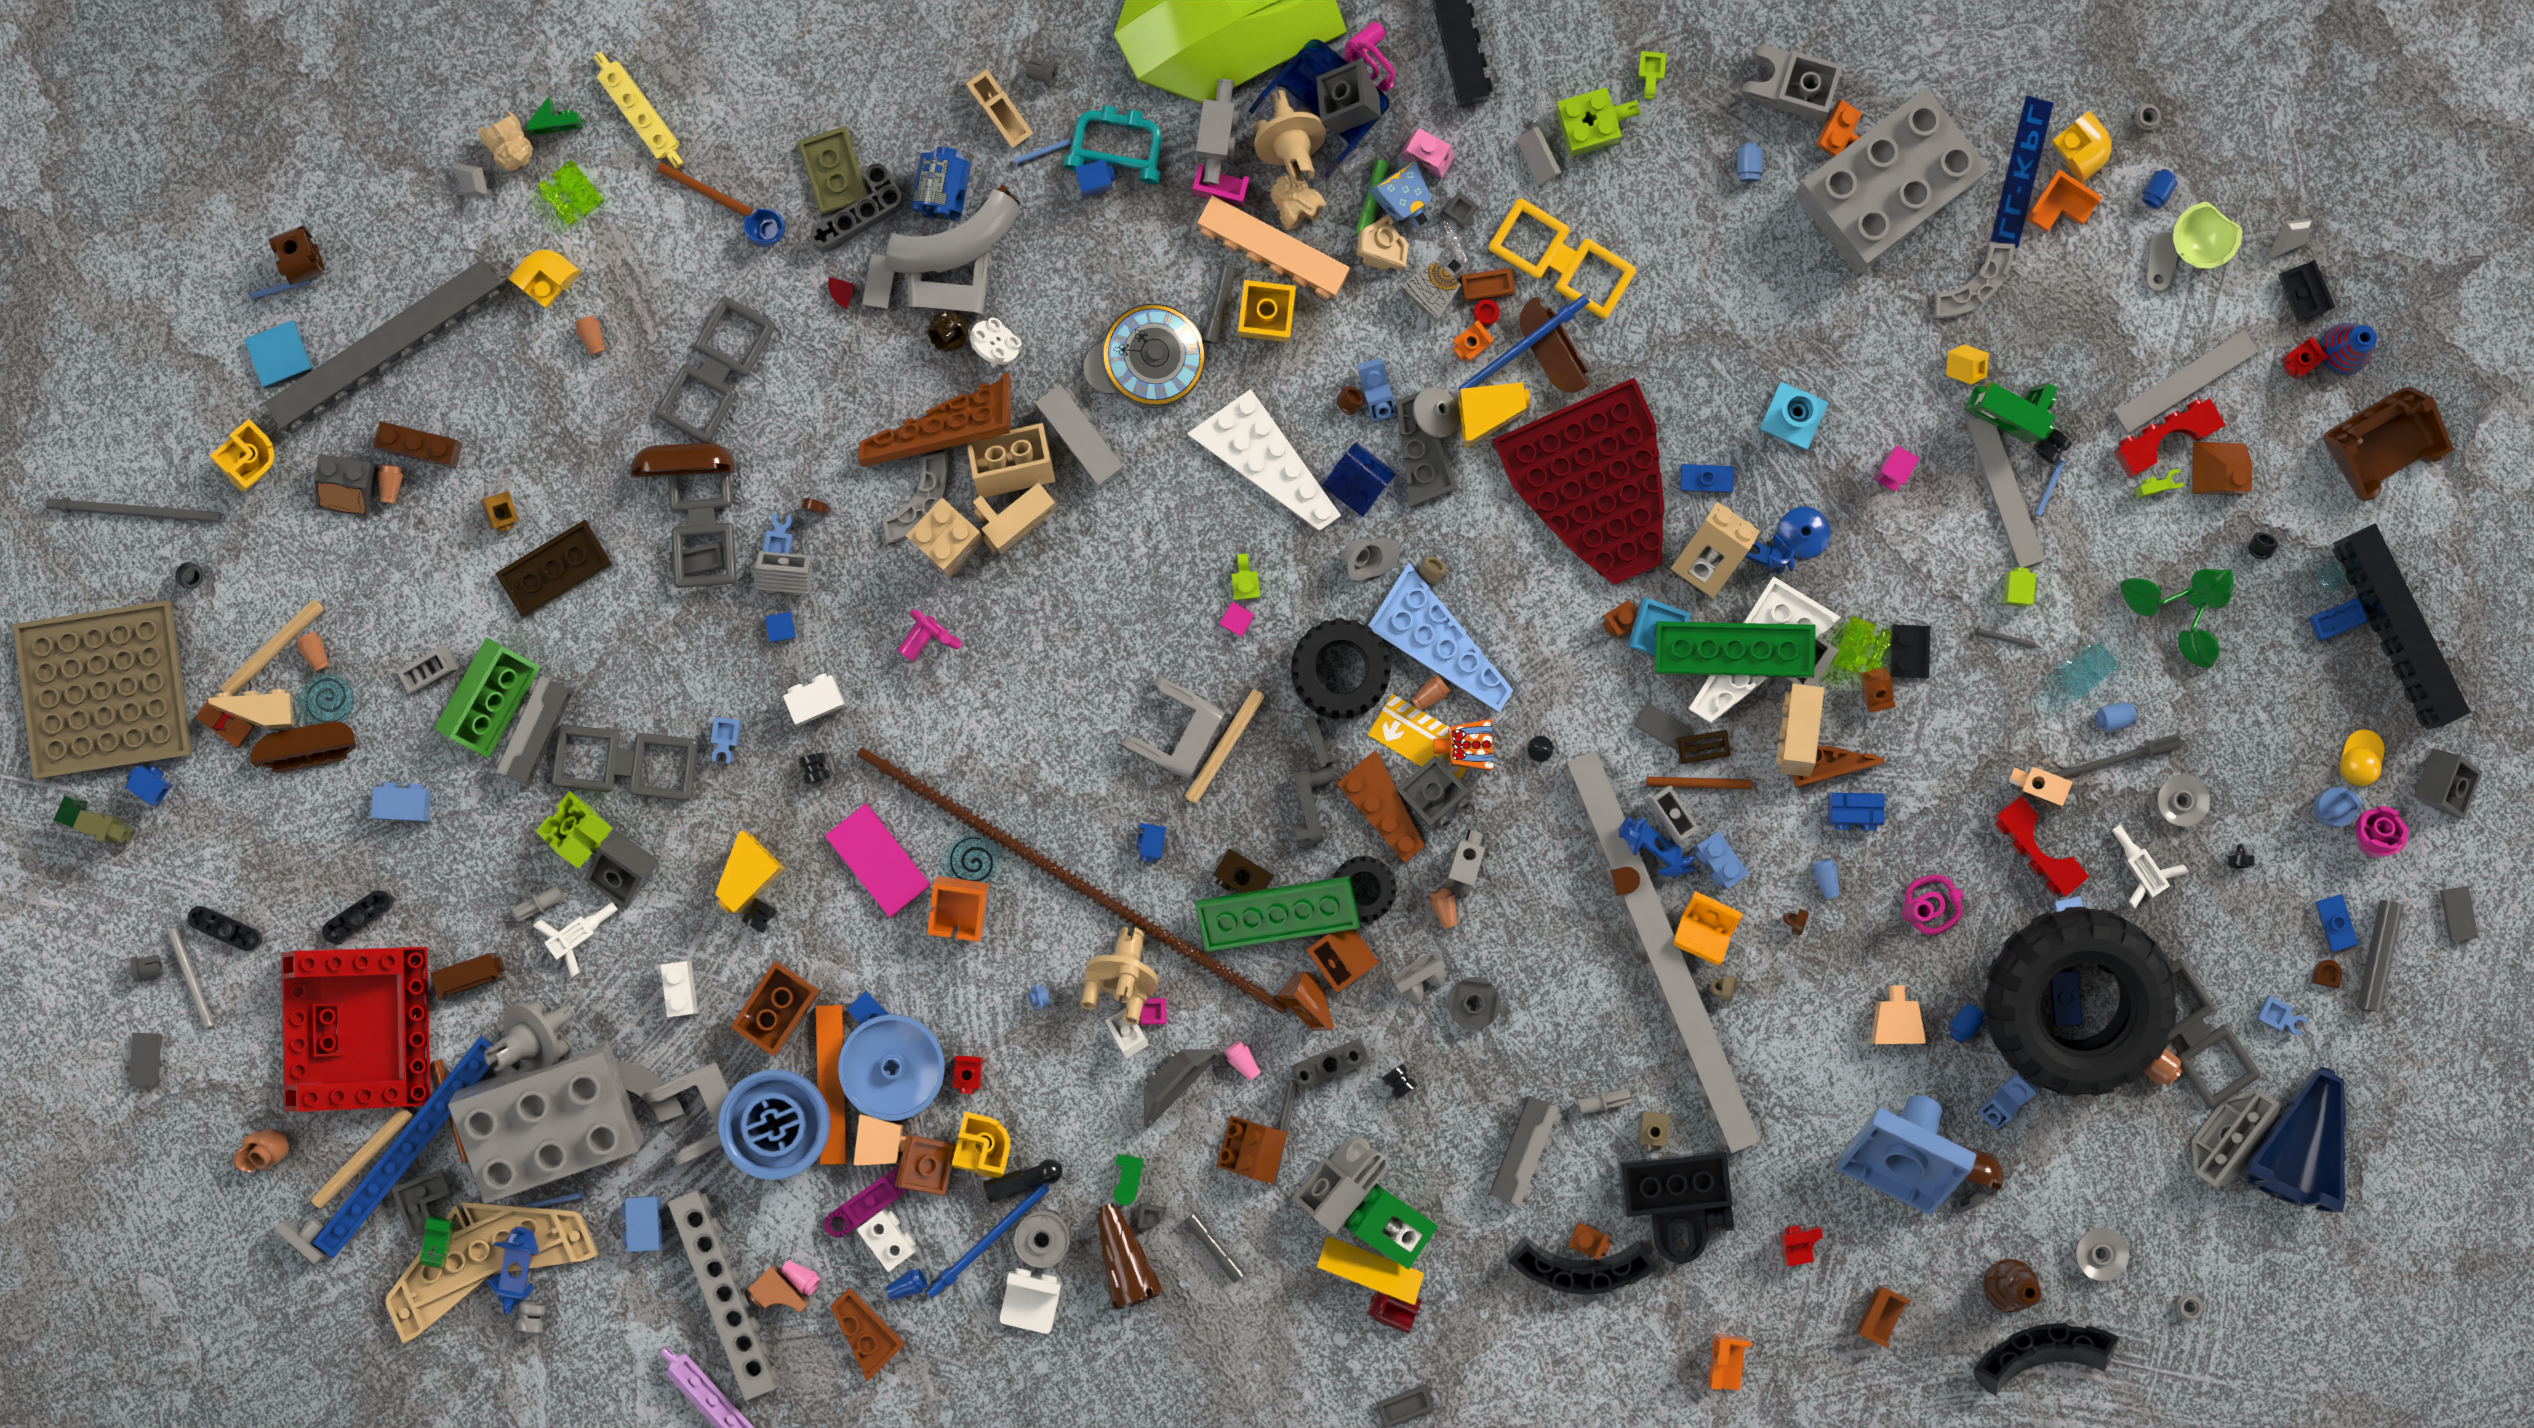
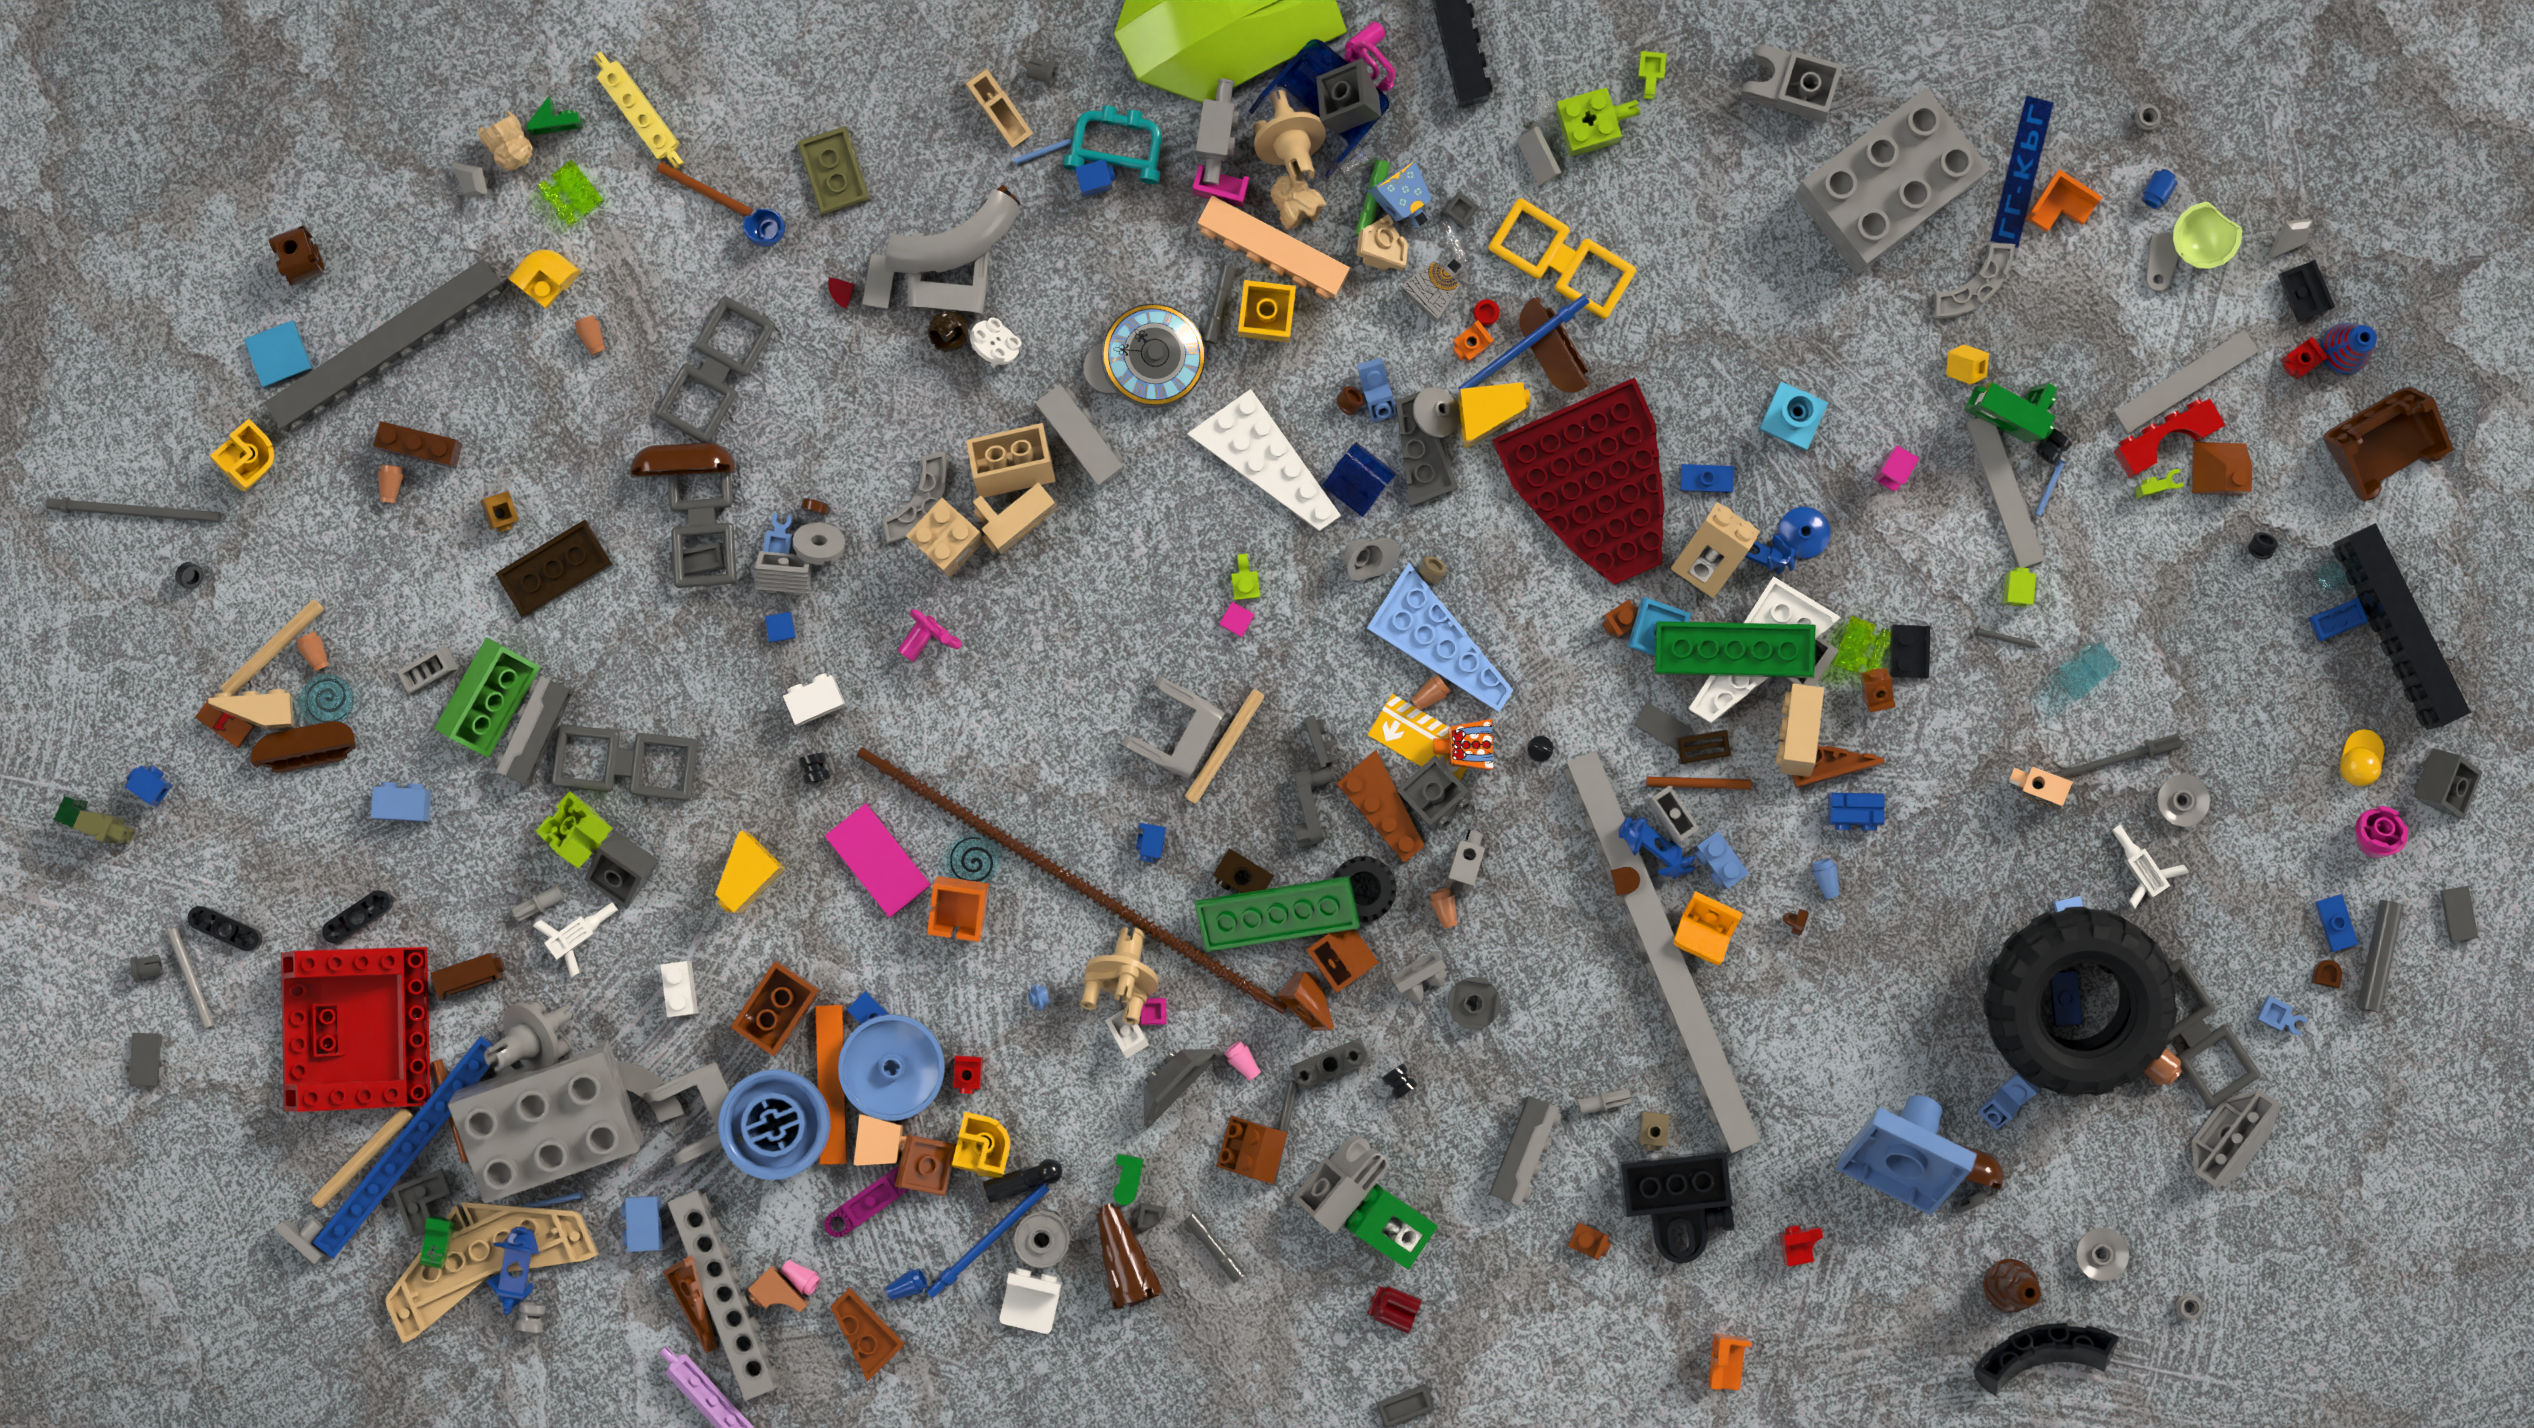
dark tan plate [13,600,193,780] -> none
nougat head [233,1129,289,1173] -> none
medium blue piece [249,279,310,301] -> none
dark grey slope [314,454,378,518] -> none
medium blue plate [711,716,742,764] -> none
black wheel [742,898,778,934] -> none
dark grey beam [810,163,903,252] -> none
white brick [857,1209,916,1272] -> none
dark orange wing [858,372,1012,467] -> none
blue cylinder [911,146,971,221] -> none
black tyre [1291,618,1391,720] -> none
yellow sticker [1317,1236,1424,1305] -> none
bright pink torso [1399,128,1454,180] -> none
dark orange tile [1460,268,1515,302] -> none
black brick [1508,1236,1658,1295] -> none
dark tan tile [1710,975,1735,1002] -> none
medium blue brick [1737,143,1763,182] -> none
orange plate [1815,100,1862,158] -> none
dark orange panel [1855,1284,1911,1348] -> none
light nougat torso [1871,985,1926,1044] -> none
dark pink piece [1902,874,1963,936] -> none
blue brick [1947,1003,1985,1044] -> none
red arch [1993,795,2090,898] -> none
yellow brick [2051,111,2112,183] -> none
medium blue brick [2095,702,2137,733] -> none
green plant [2120,569,2233,668] -> none
black tile [2228,843,2255,869] -> none
dark blue cone [2243,1067,2346,1213] -> none
medium blue piece [2313,787,2362,827] -> none
none -> dark orange wing [662,1255,717,1353]
none -> light grey tile [792,522,845,565]

